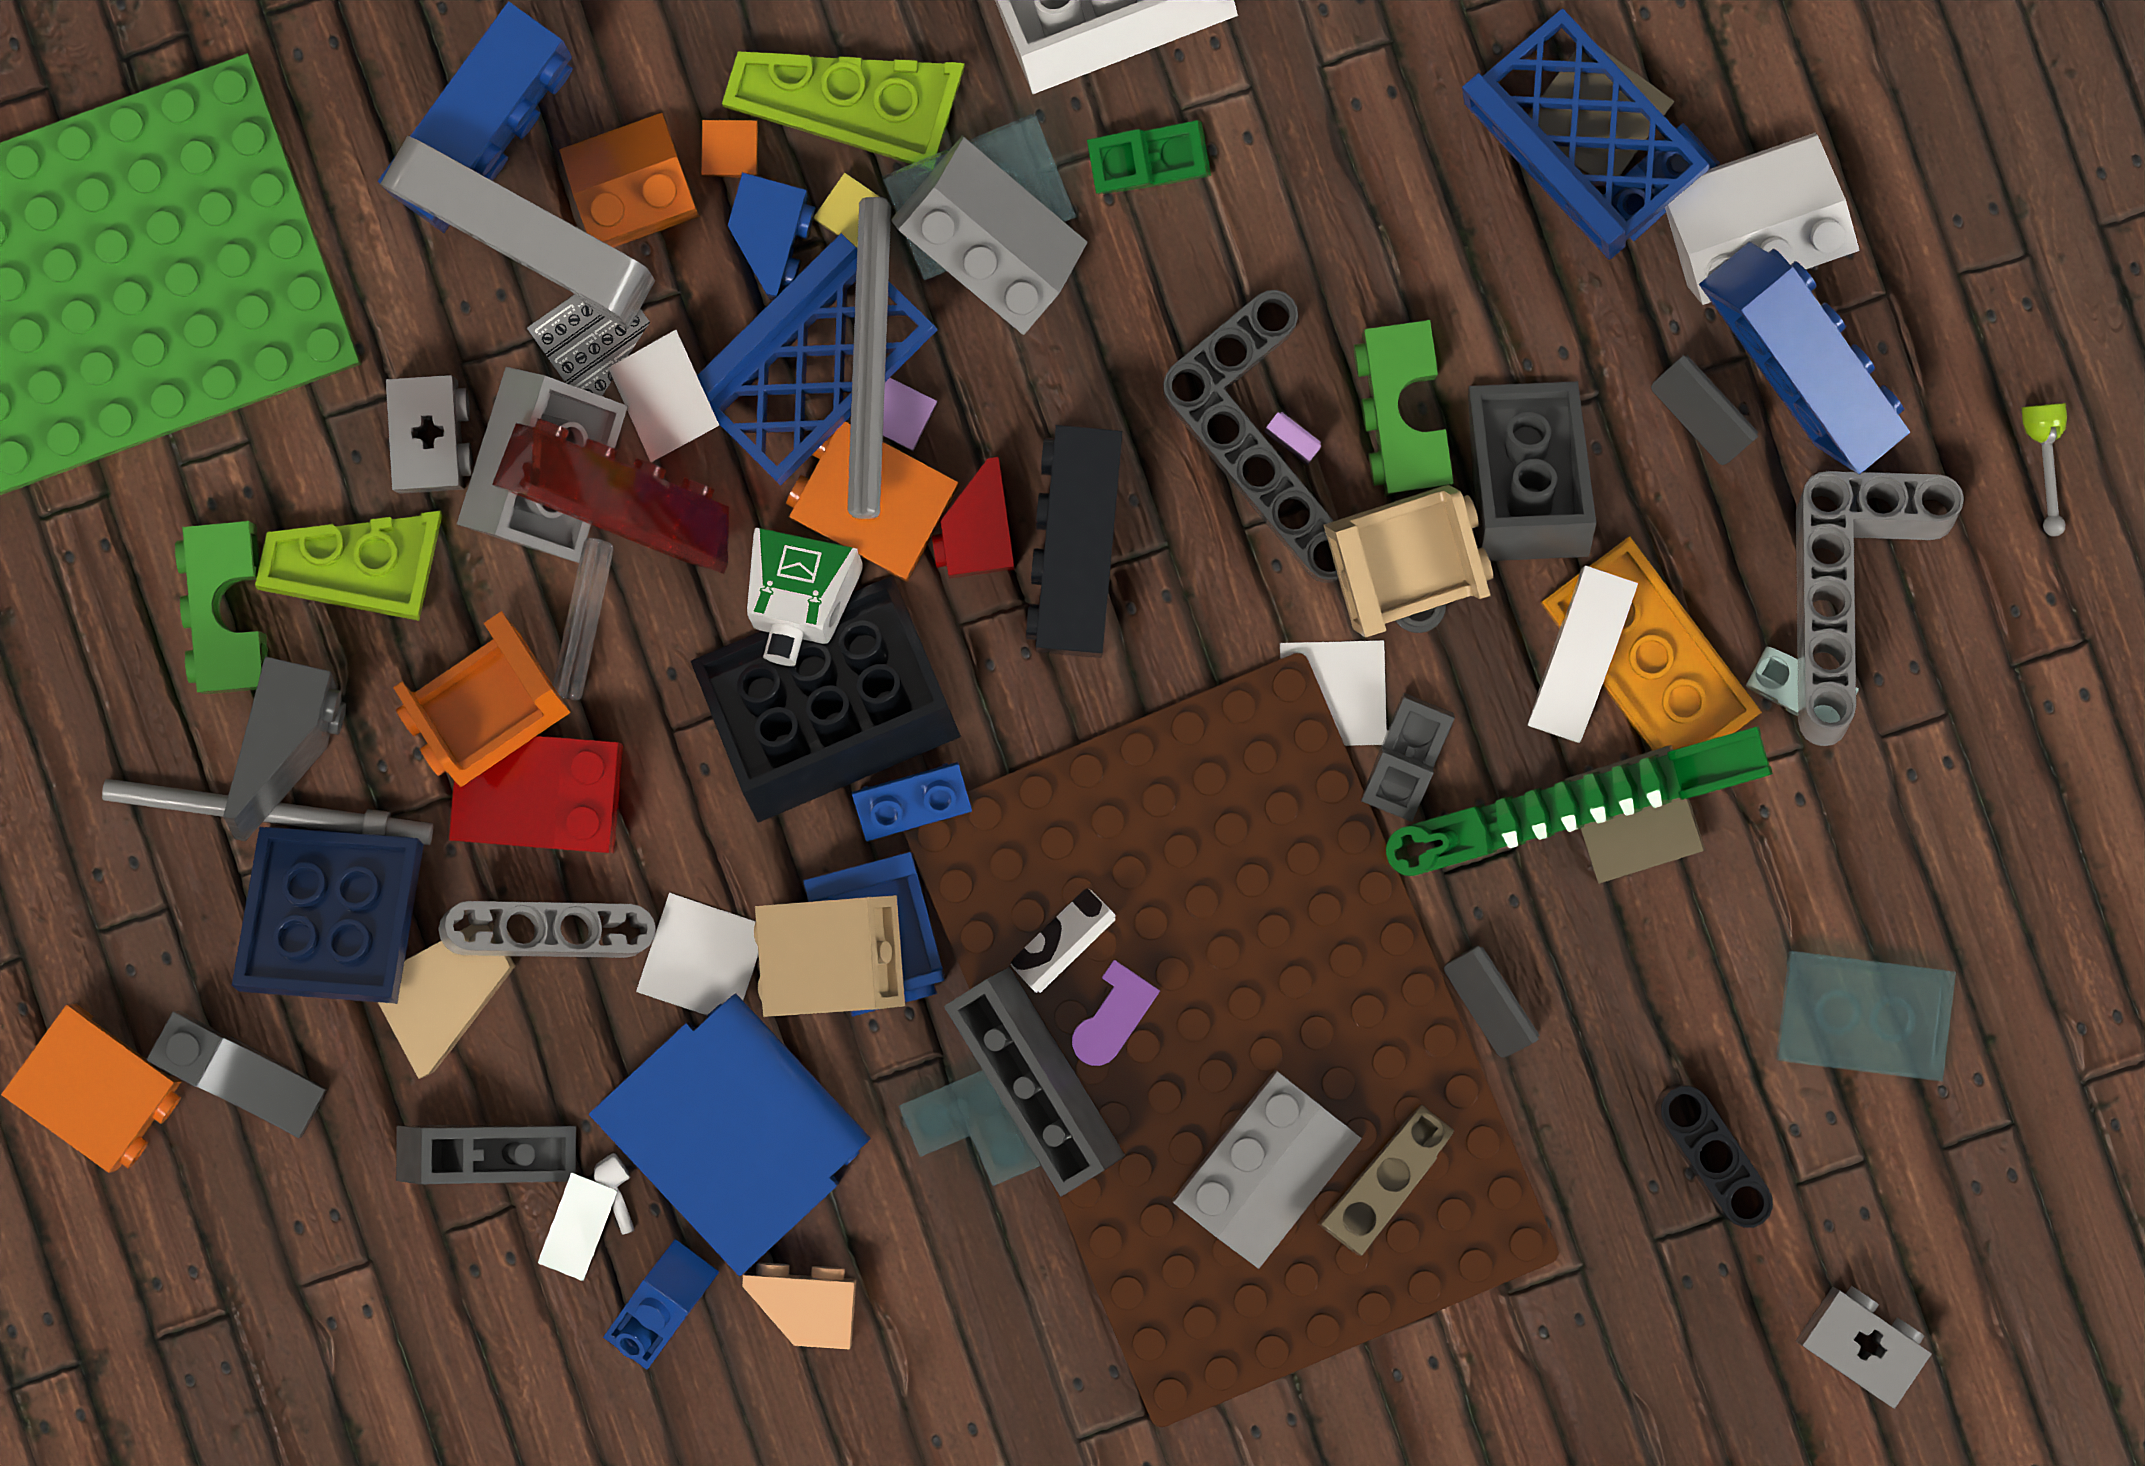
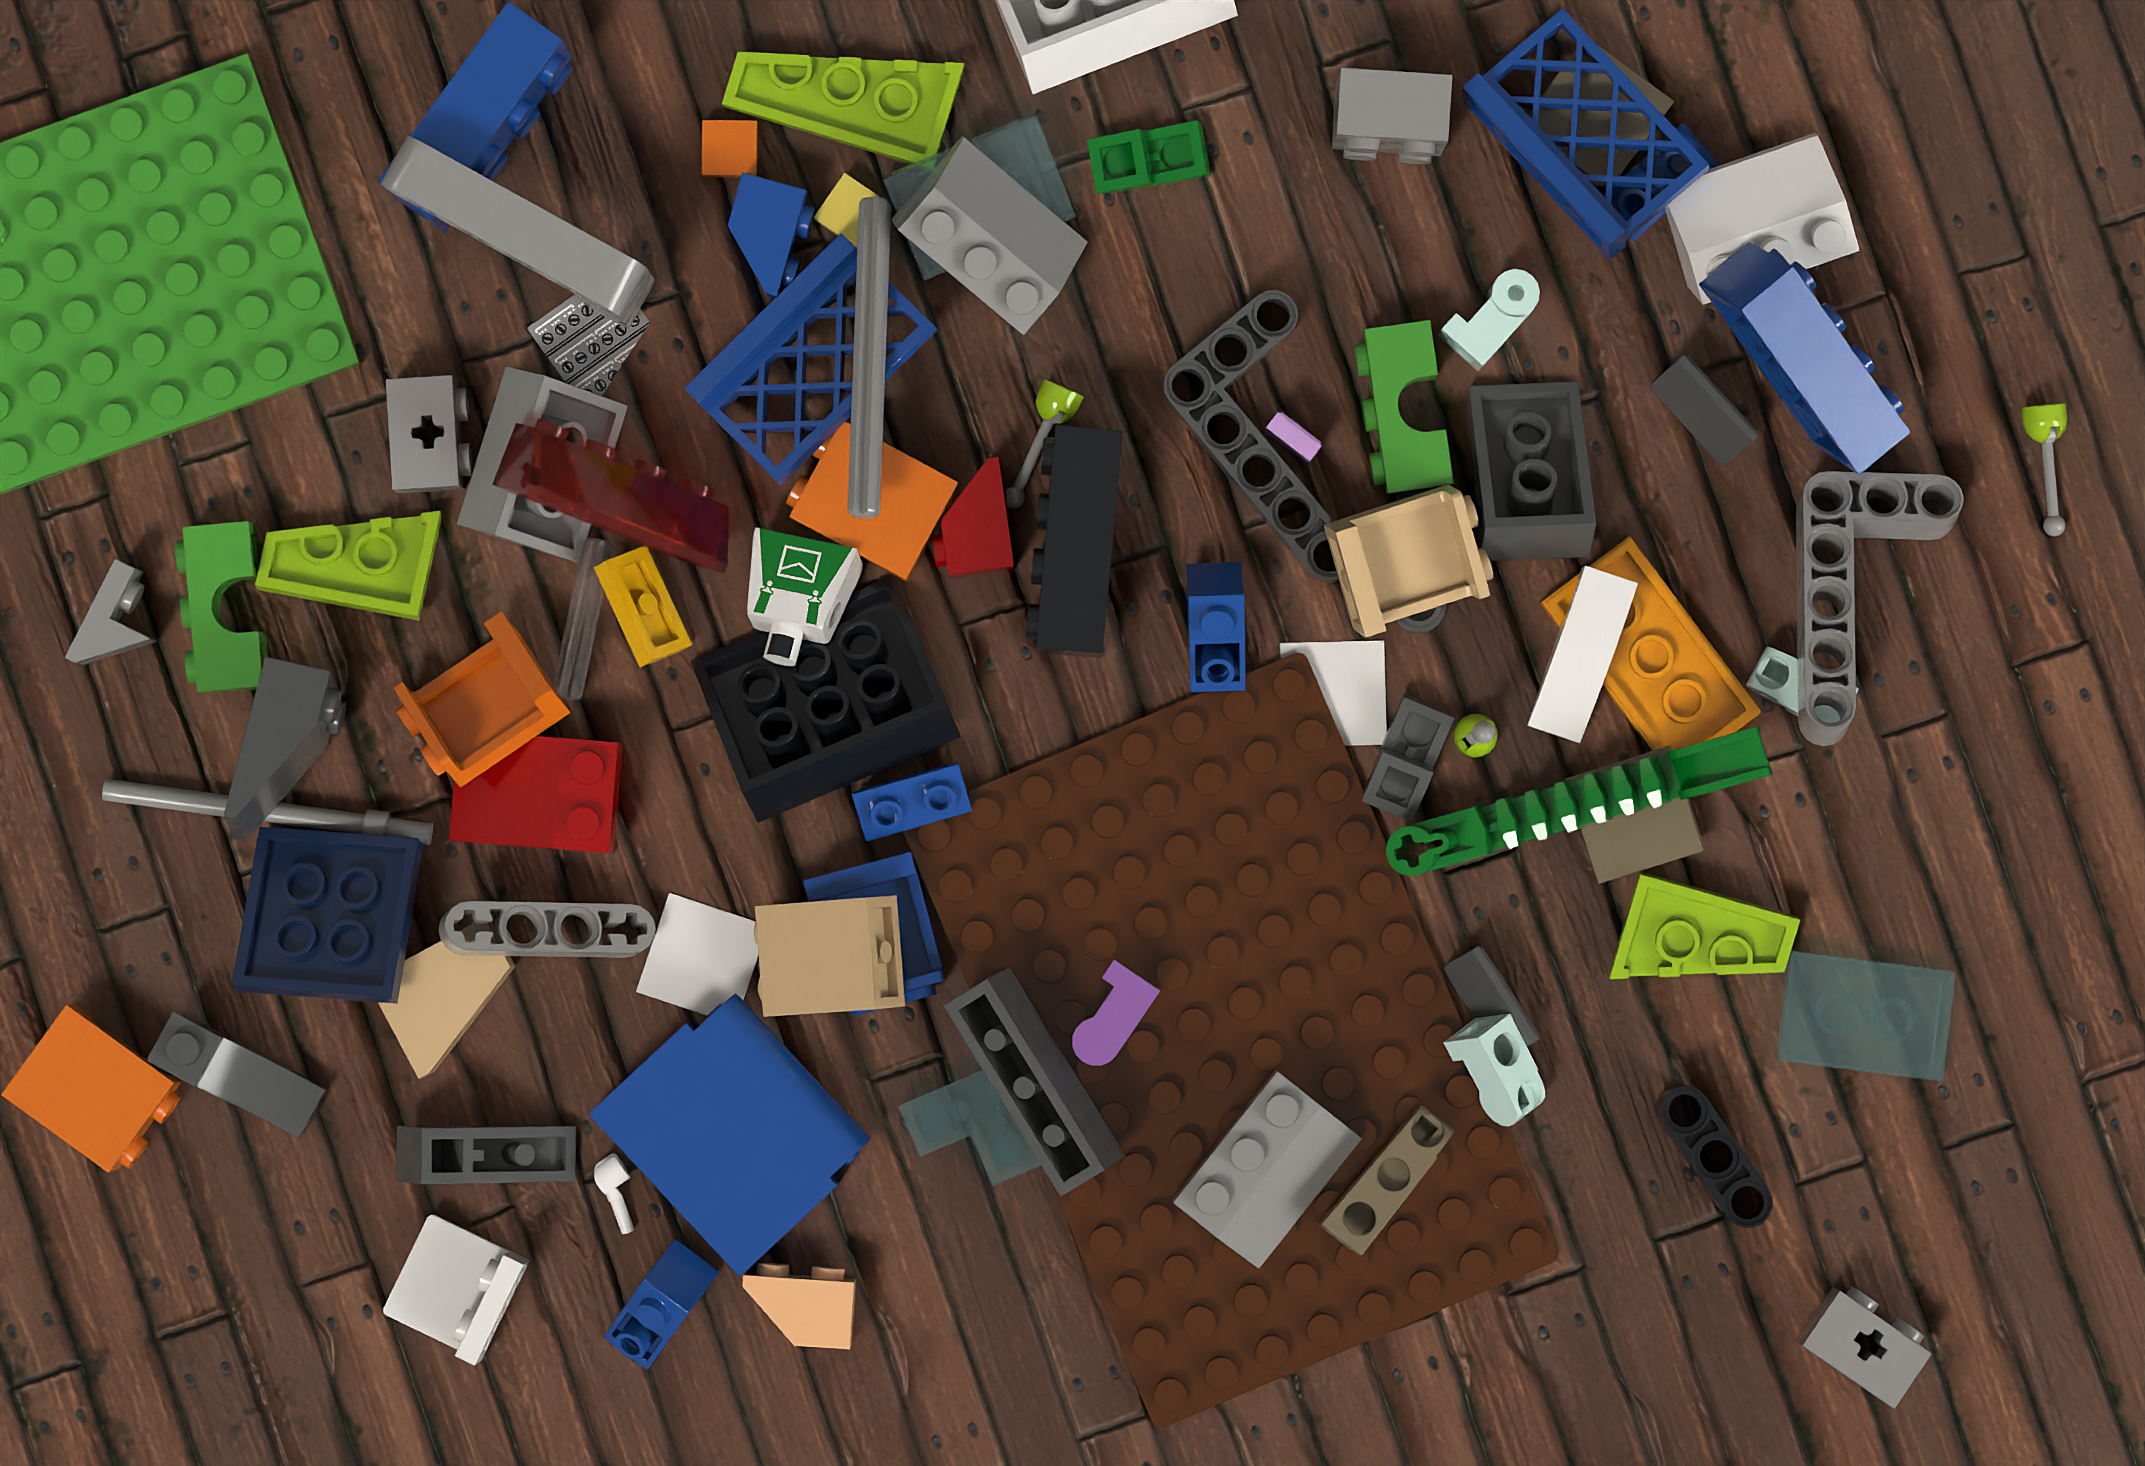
sticker [538,1172,618,1281] -> none
orange slope [559,113,700,248] -> none
white sticker [608,330,719,462] -> none
lavender tile [883,378,938,451] -> none
white slope [1011,889,1116,993] -> none
none -> light grey slope [65,559,157,665]
none -> white bracket [383,1214,530,1366]
none -> yellow plate [594,545,692,668]
none -> hinge [1004,378,1084,509]
none -> blue slope [1186,562,1246,692]
none -> light grey brick [1332,68,1452,164]
none -> light aqua leg [1437,269,1540,371]
none -> light aqua leg [1443,1013,1545,1127]
none -> lime hinge [1453,713,1498,758]
none -> lime wing [1608,871,1800,979]

